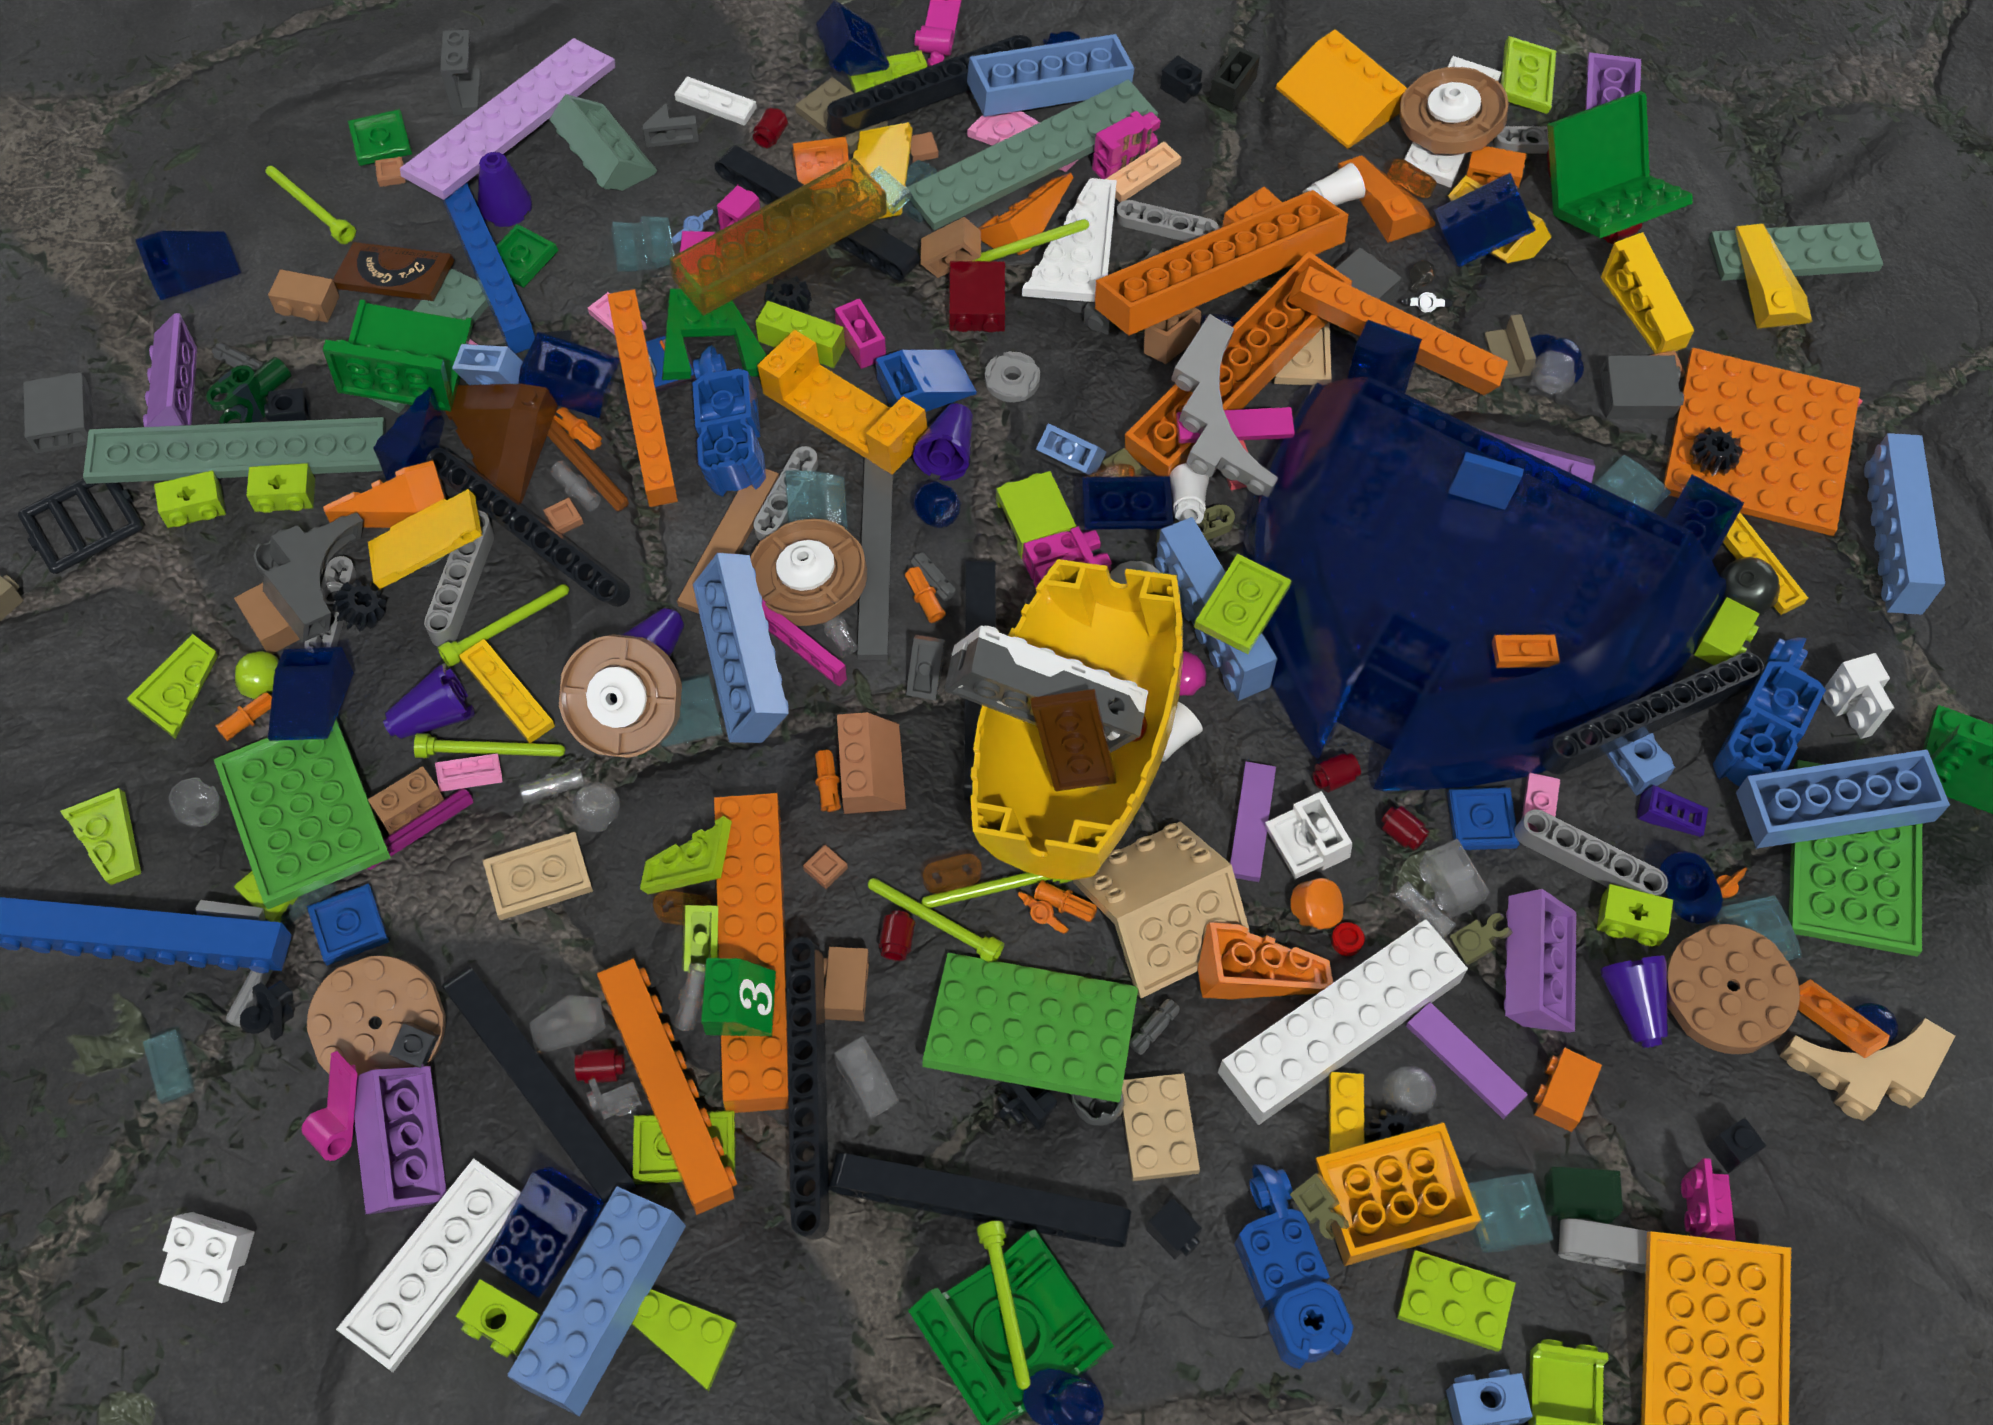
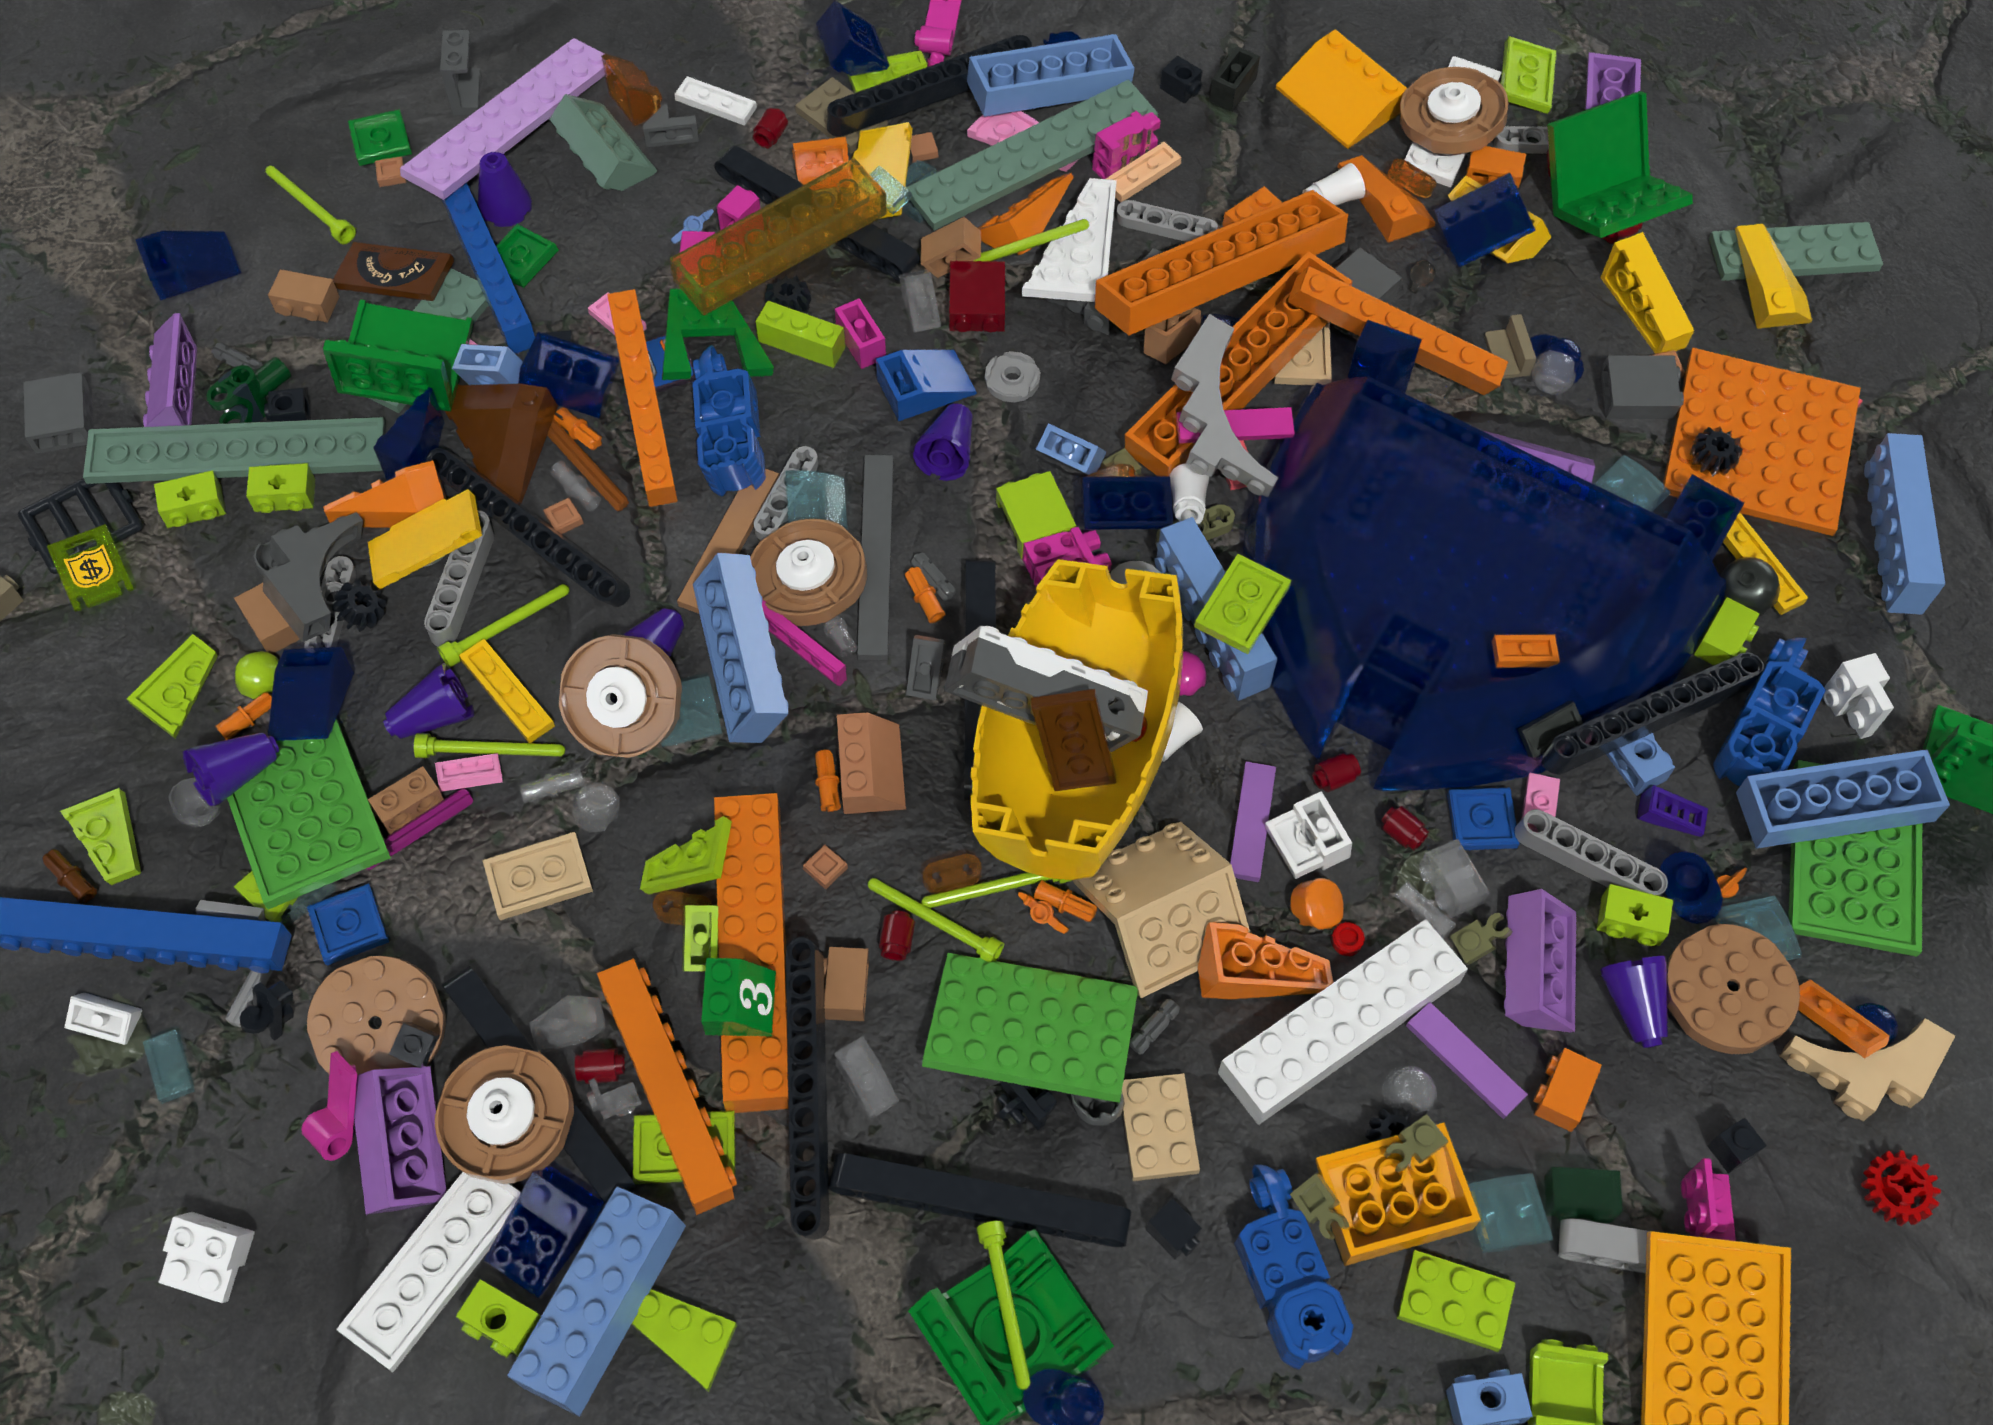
clear light blue slope [611,216,675,271] -> none
clear pin [674,963,706,1031] -> none
light orange plate [757,330,927,475] -> none
clear blue hair [914,481,961,528] -> none
yellow plate [1329,1072,1364,1154] -> none
piece [1400,292,1452,313] -> none
blue tile [1448,452,1524,510] -> none
none -> reddish brown axle [42,849,97,904]
none -> clear neon green container [47,524,135,612]
none -> white slope [64,993,142,1045]
none -> dark purple cone [183,732,279,807]
none -> medium nougat piece [435,1045,574,1184]
none -> clear orange slope [601,54,662,126]
none -> clear slope [899,269,941,333]
none -> olive plate [1384,1114,1449,1172]
none -> pearl dark grey tile [1517,701,1583,758]
none -> red gear [1861,1150,1941,1226]

